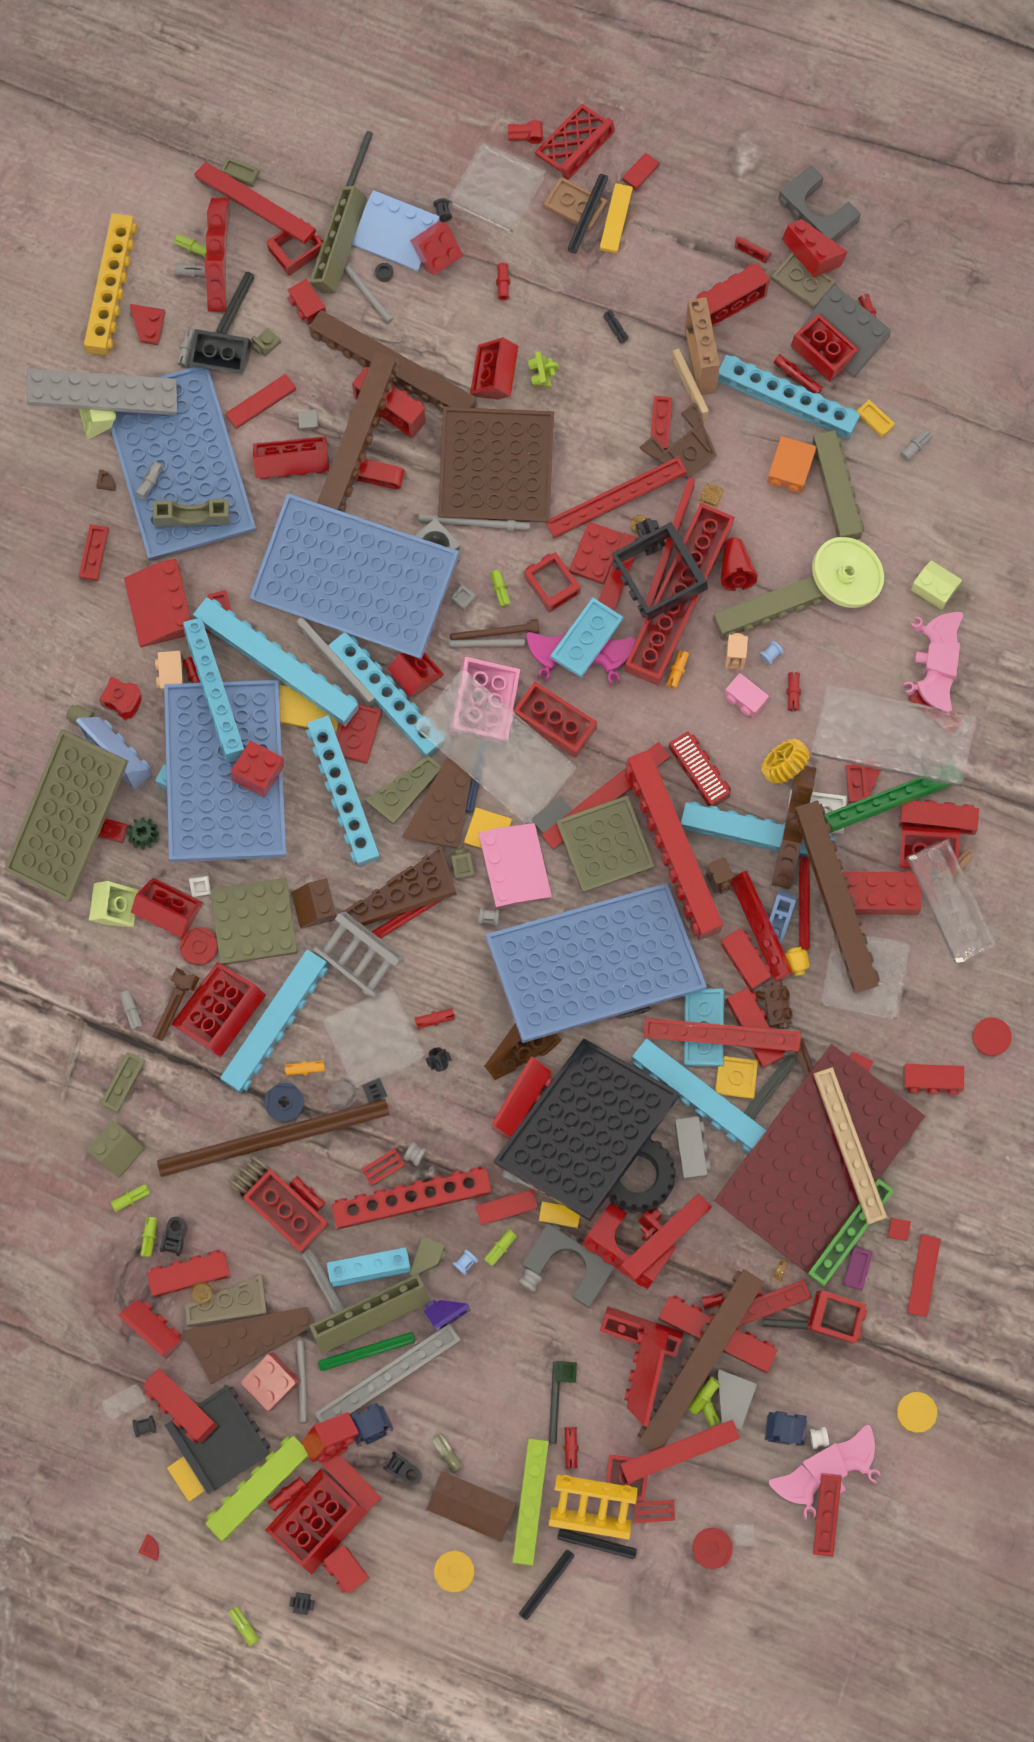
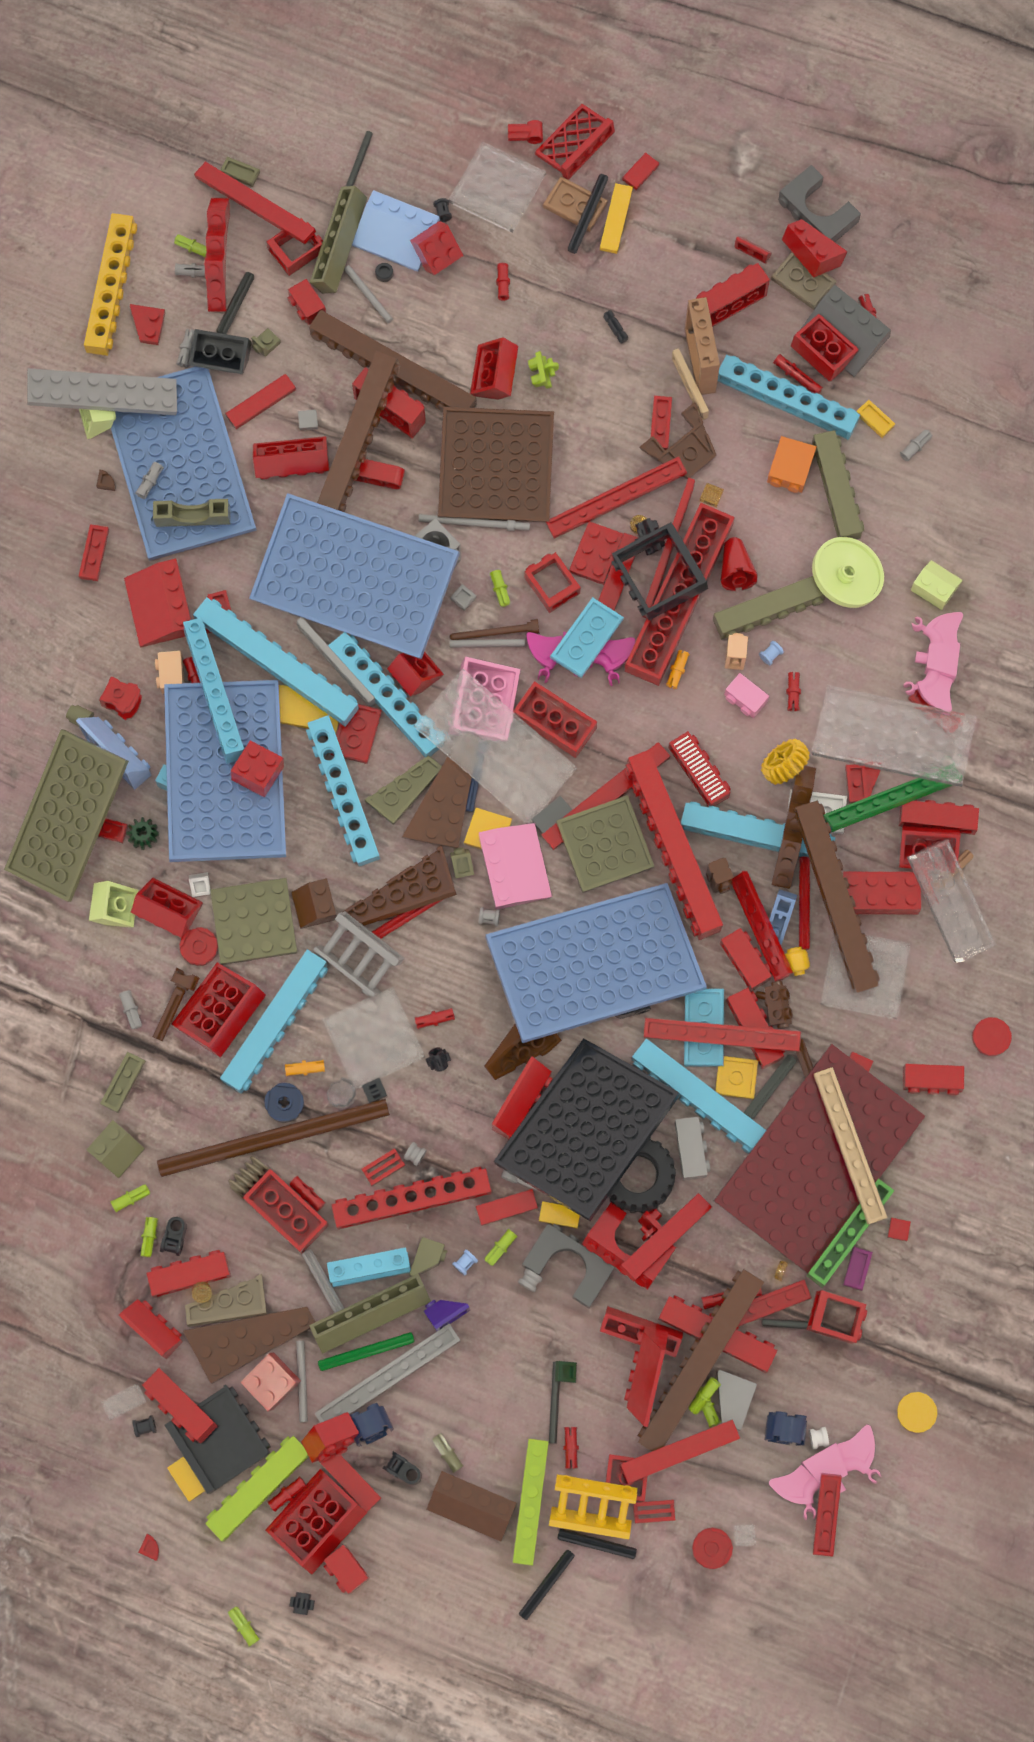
yellow tile [434,1551,475,1592] -> none
red tile [907,1234,941,1317] -> none

